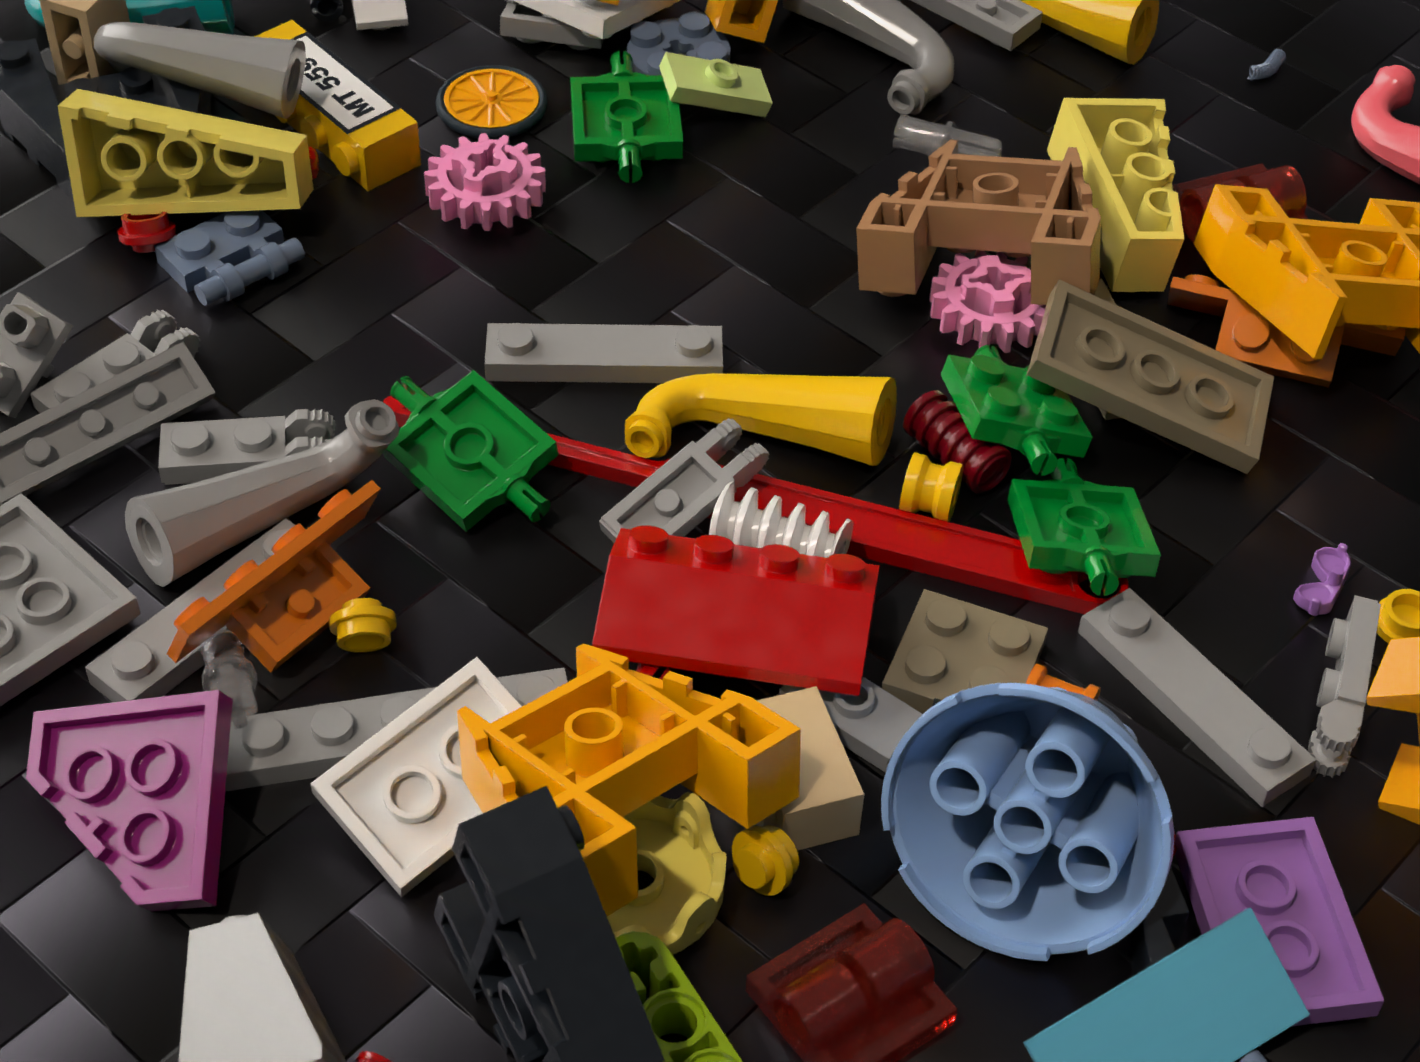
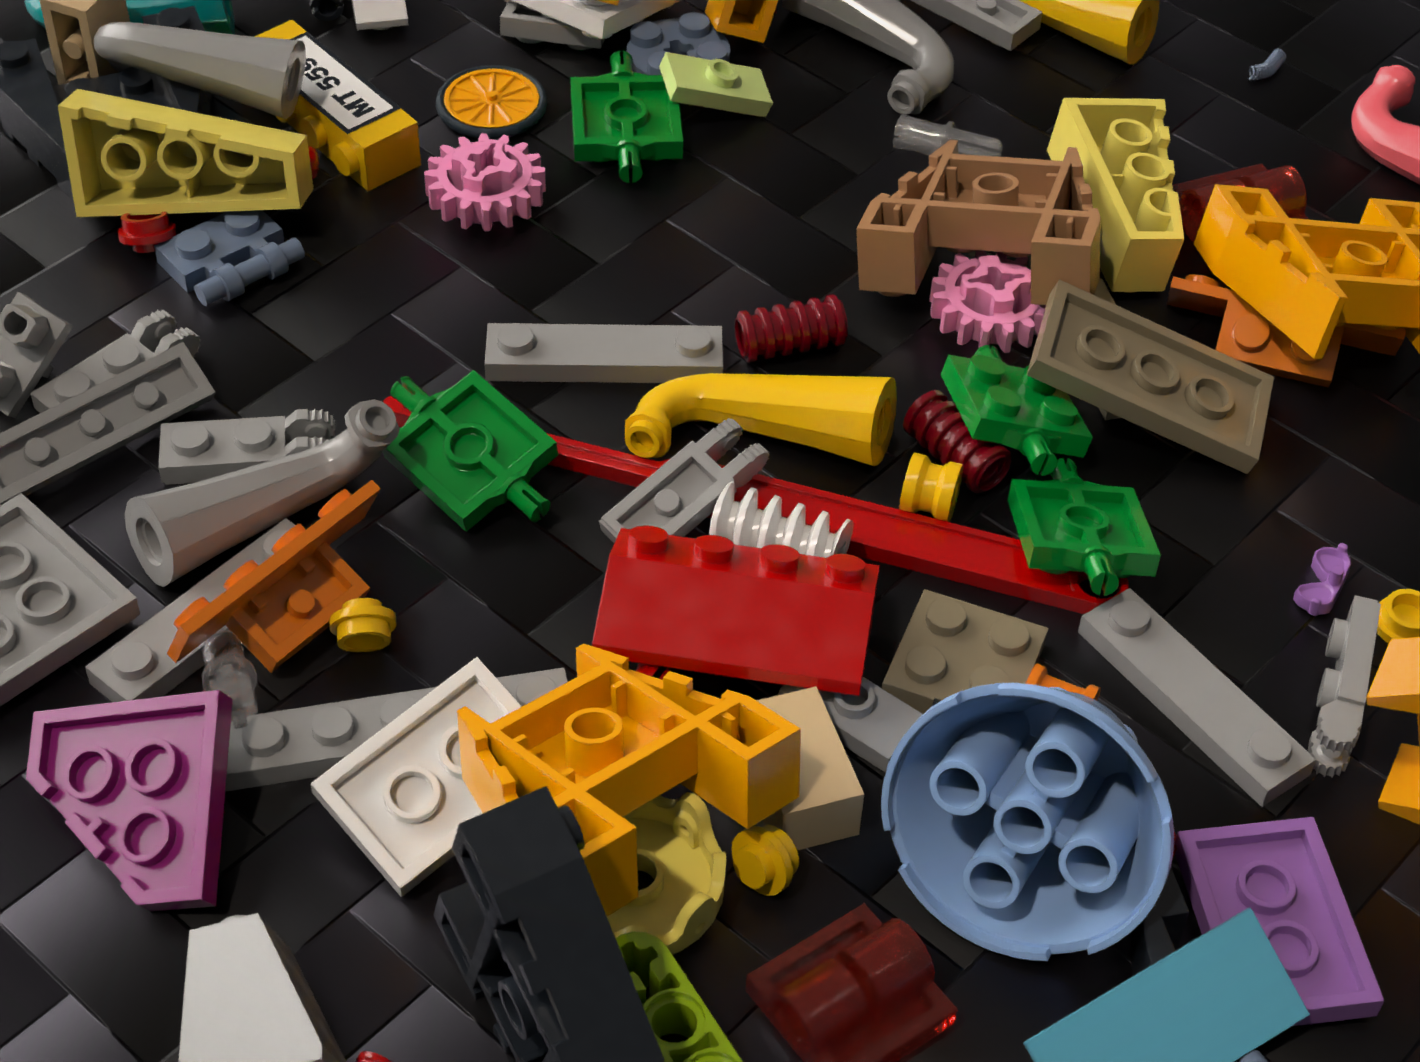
none -> dark red piece [735,294,848,363]

